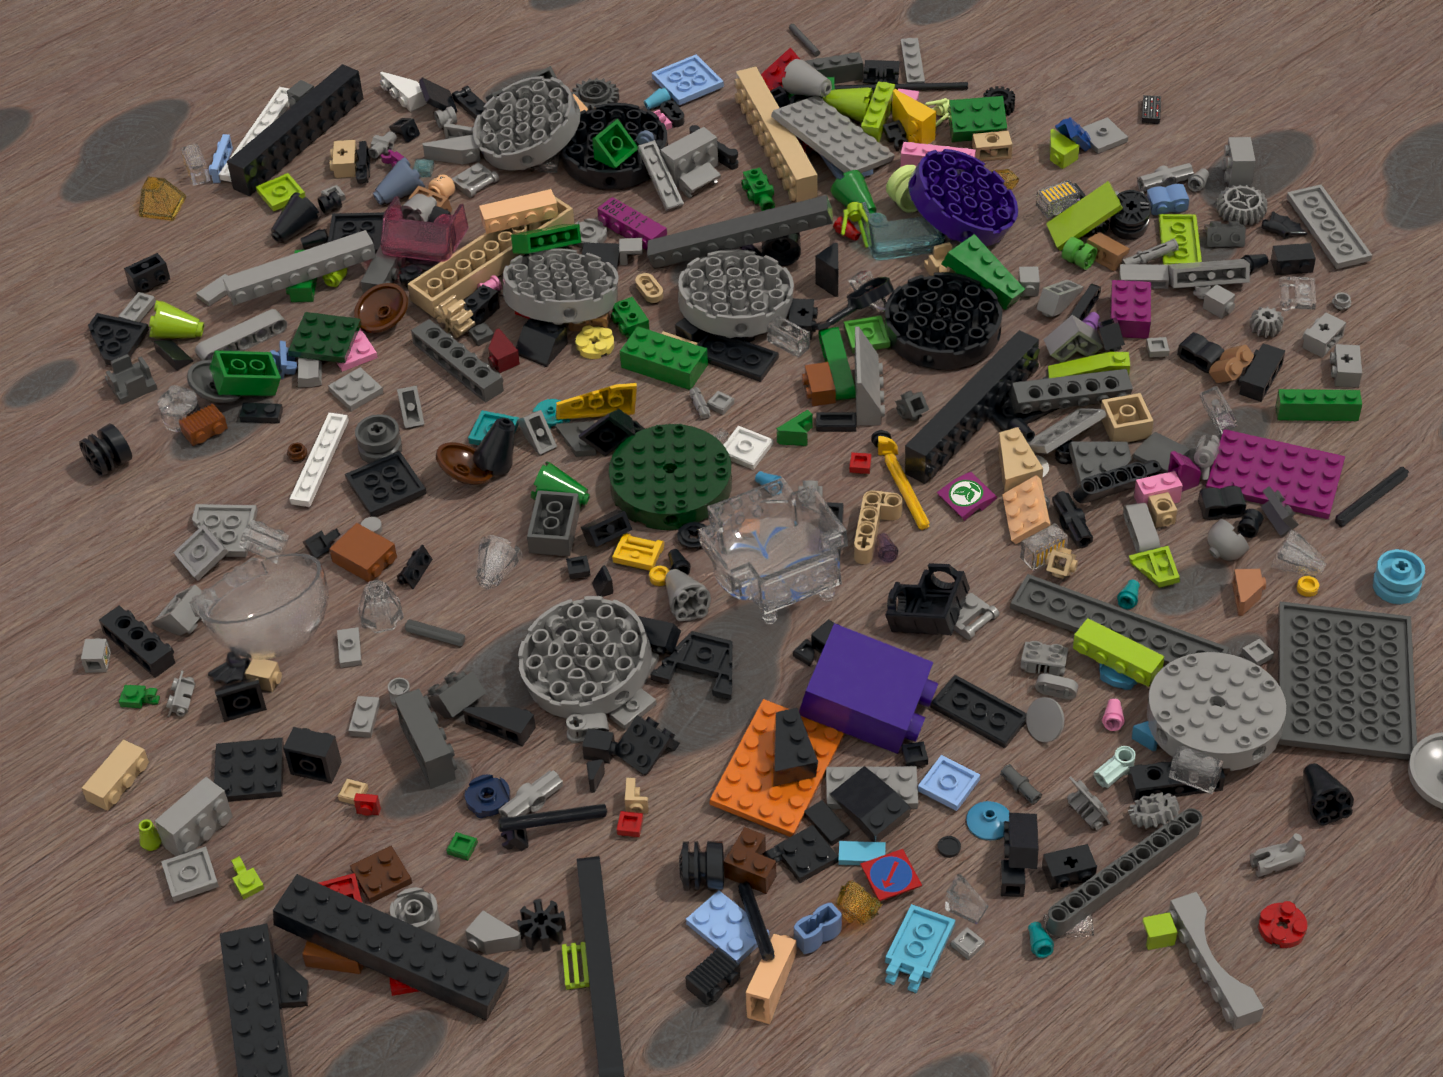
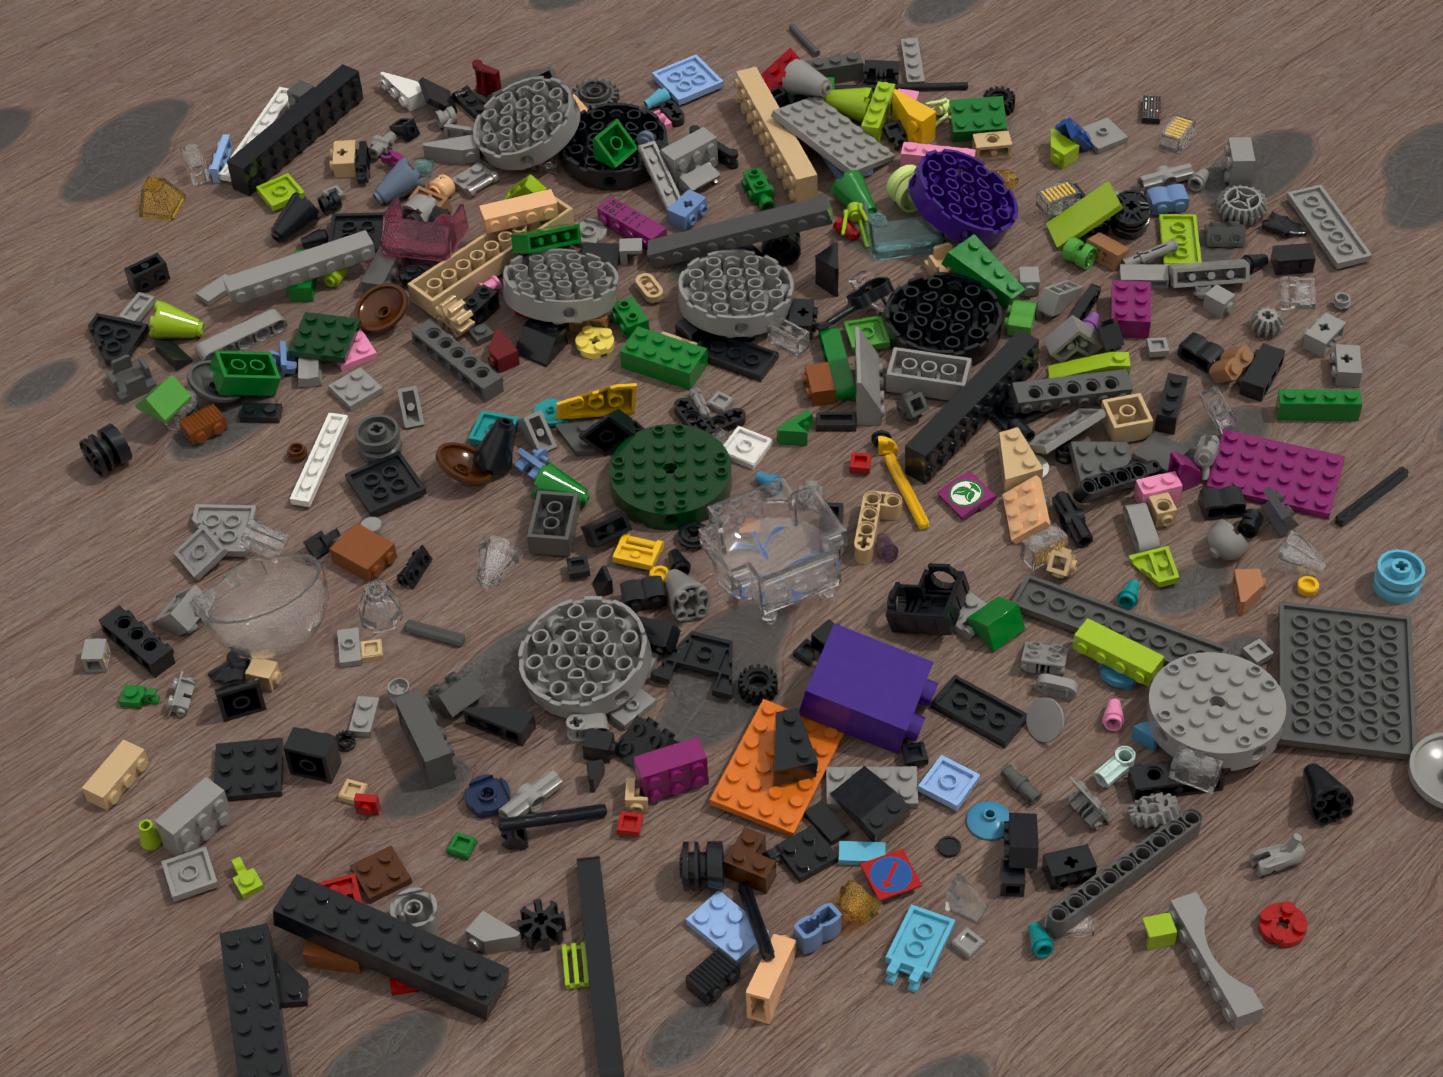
none -> bright green slope [135,375,192,423]
none -> black bush [335,730,356,752]
none -> tan tile [360,639,384,663]
none -> dark red plate [472,60,502,97]
none -> lime slope [504,174,546,200]
none -> medium blue hips [514,448,550,482]
none -> black brick [620,575,667,613]
none -> magenta brick [634,737,709,803]
none -> medium blue brick [667,189,708,231]
none -> black beam [674,398,746,437]
none -> black tyre [738,664,778,706]
none -> light grey brick [886,347,972,401]
none -> green slope [966,596,1025,652]
none -> bright green brick [1004,299,1037,336]
none -> black brick [1154,373,1188,435]
none -> clear brick [1159,114,1197,155]

